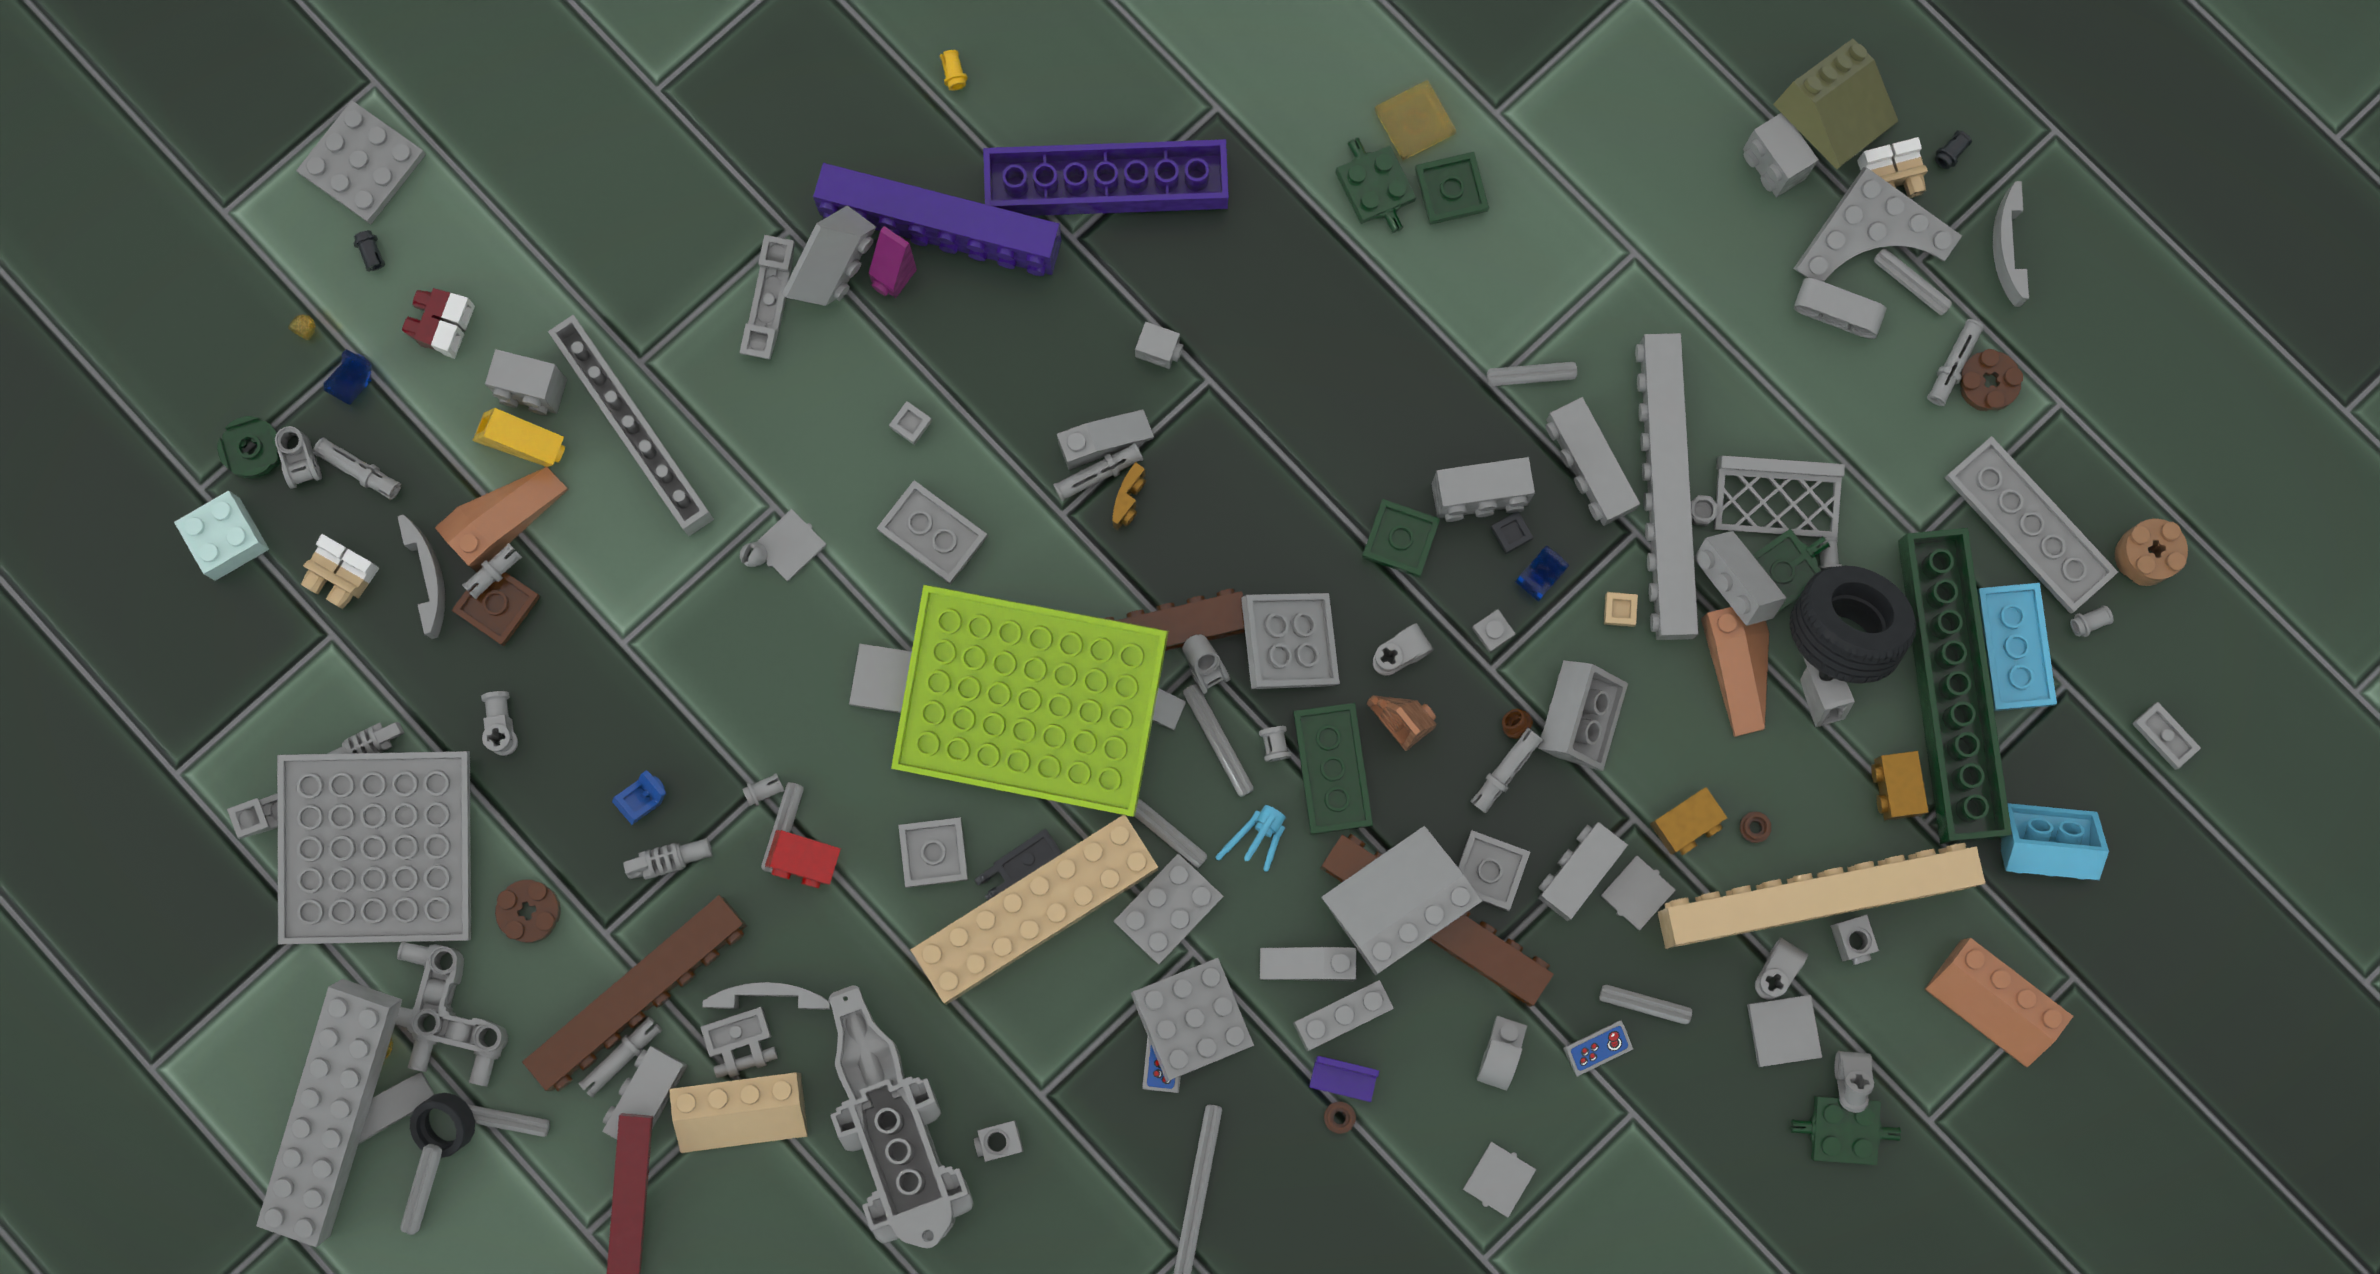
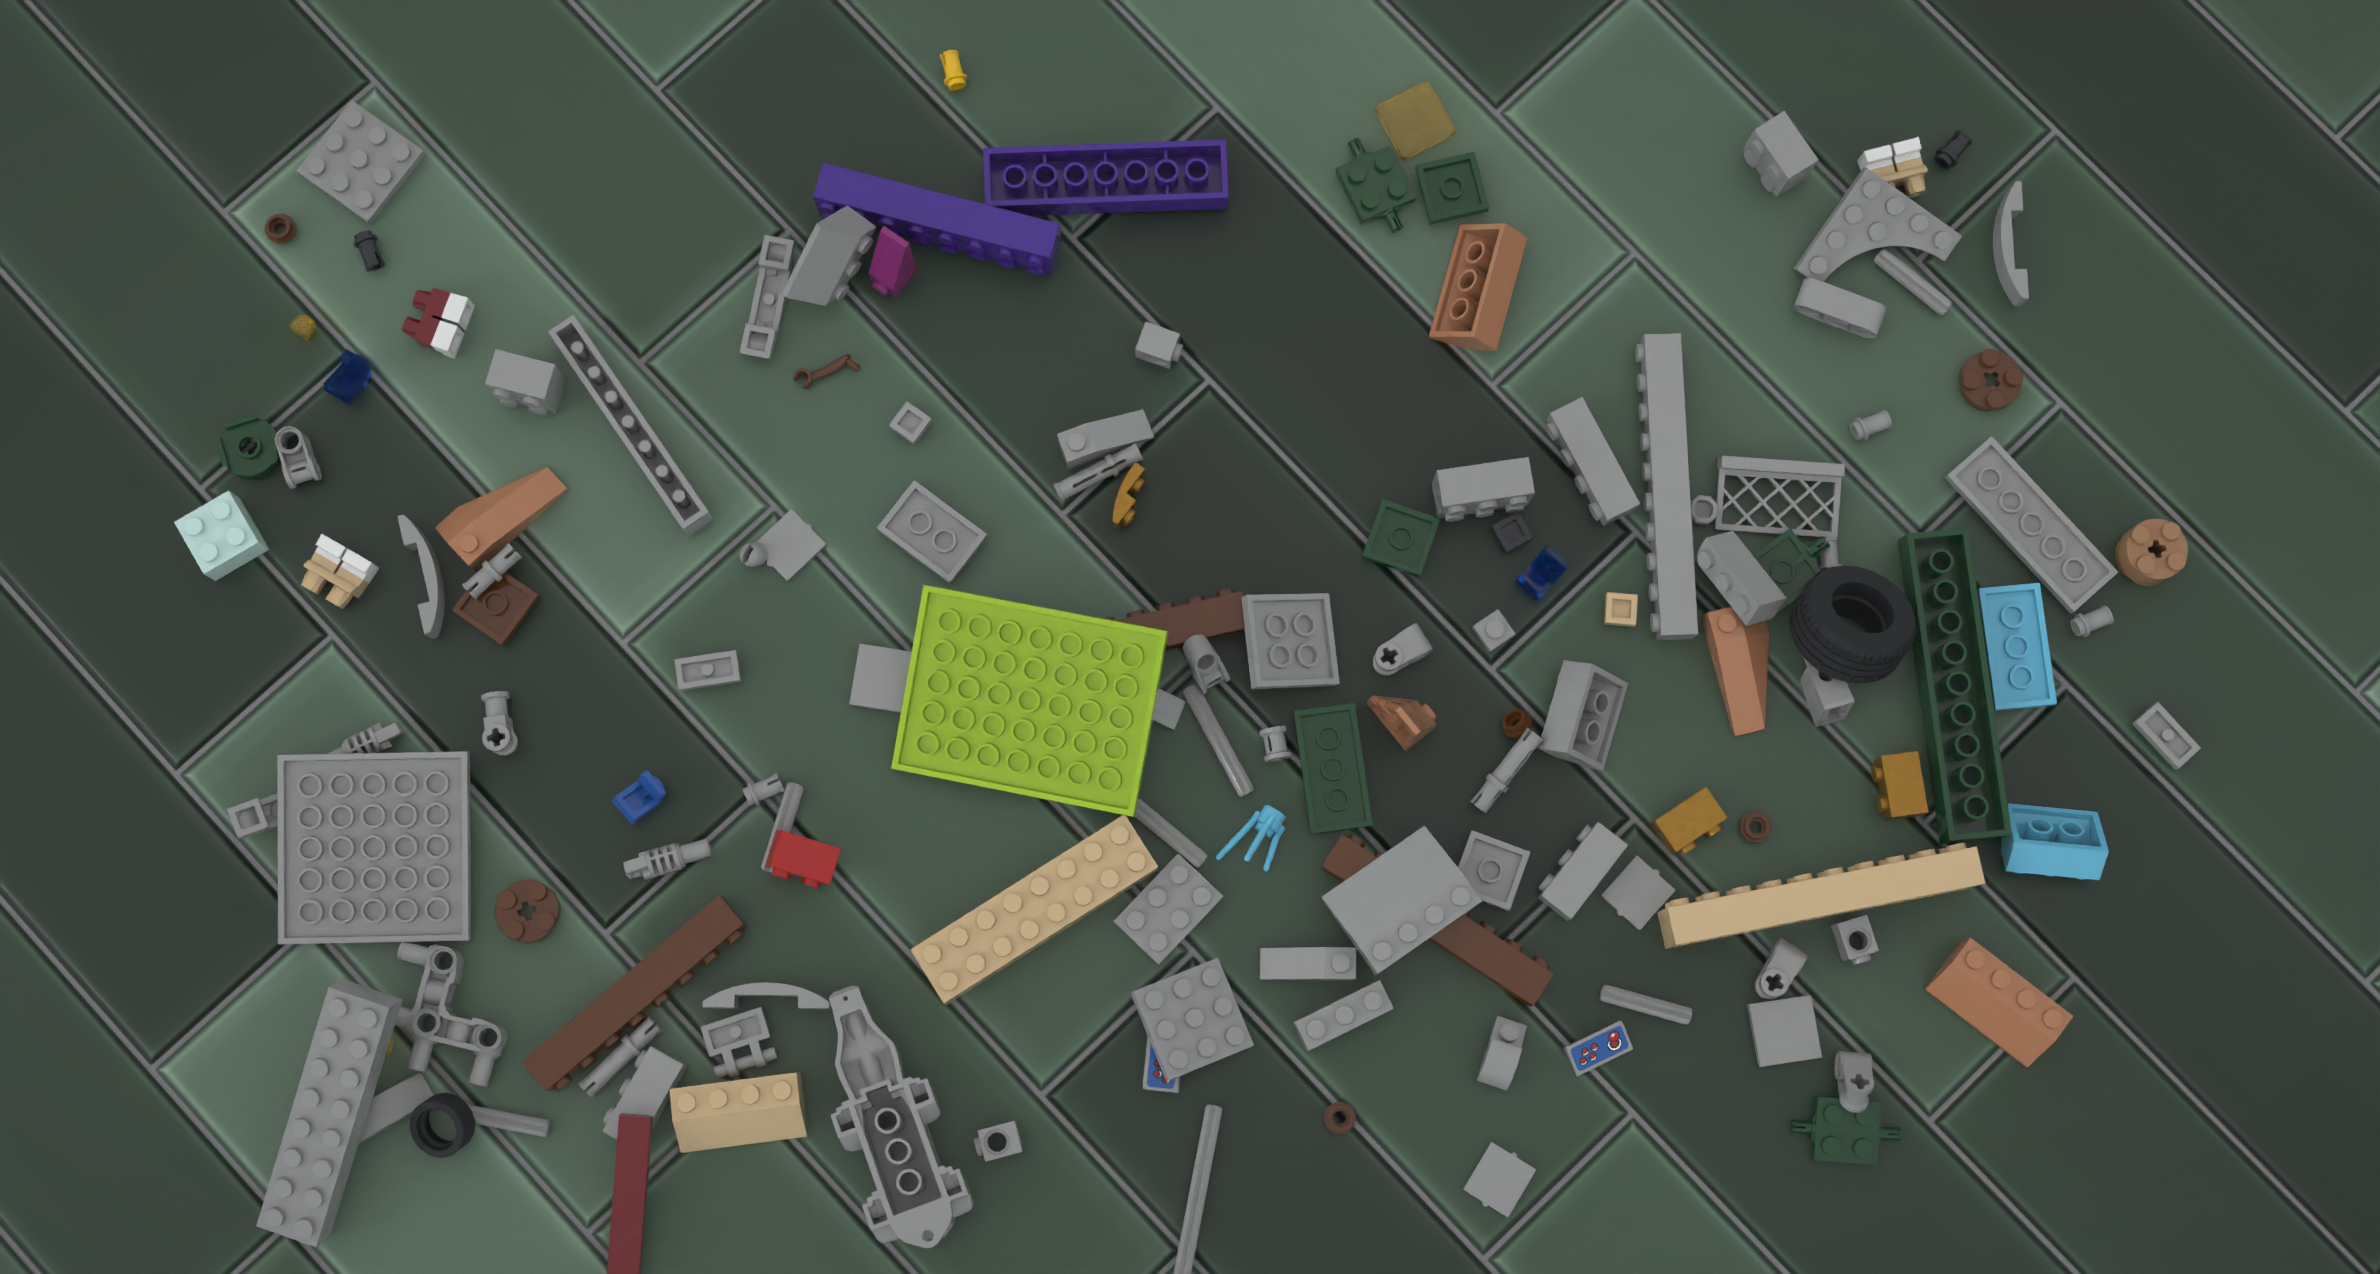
light grey pin [313,437,401,500] -> none
light grey axle [400,1144,442,1235] -> none
yellow slope [473,408,565,467] -> none
light grey plate [898,817,968,888] -> none
black hinge [975,828,1062,900] -> none
dark purple panel [1309,1056,1379,1102] -> none
light grey axle [1487,362,1577,386] -> none
olive slope [1773,39,1898,169] -> none
light grey pin [1927,319,1985,406] -> none
none -> reddish brown plate [265,214,296,244]
none -> light grey plate [674,650,742,691]
none -> reddish brown piece [794,354,861,389]
none -> nougat slope [1429,223,1528,351]
none -> light grey pin [1850,410,1892,441]

